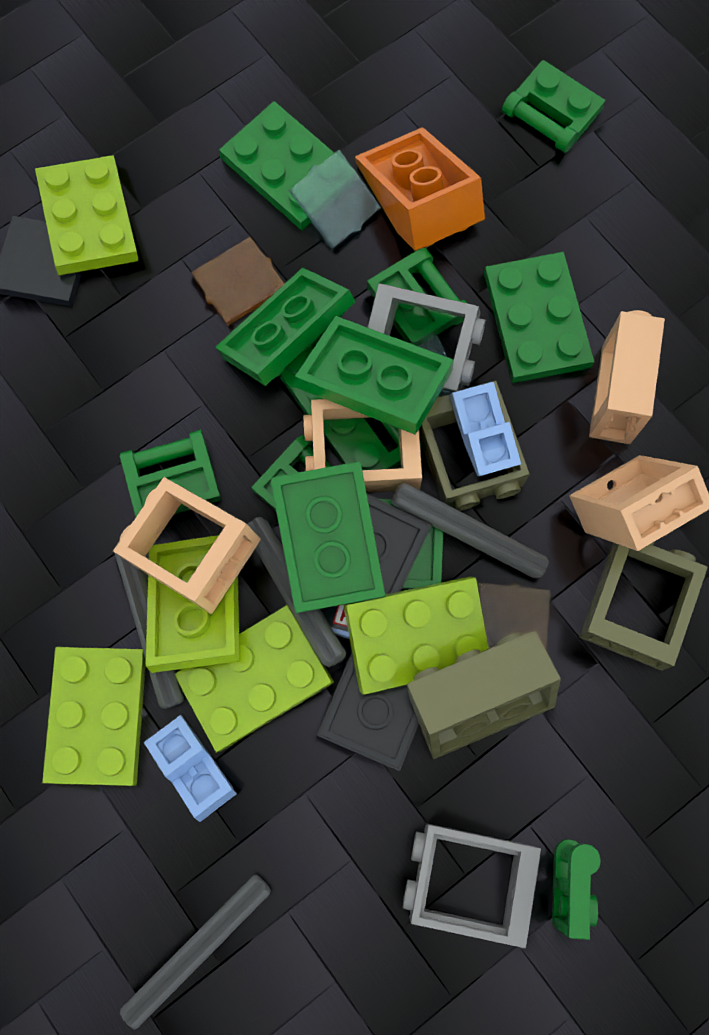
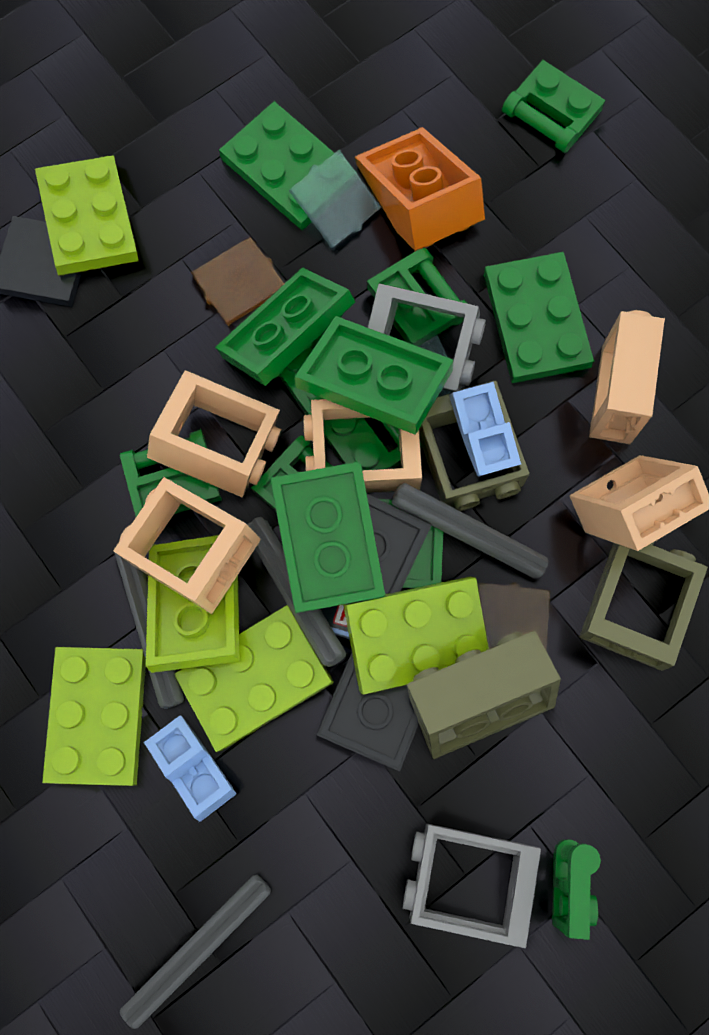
none -> light nougat window [147,370,282,498]

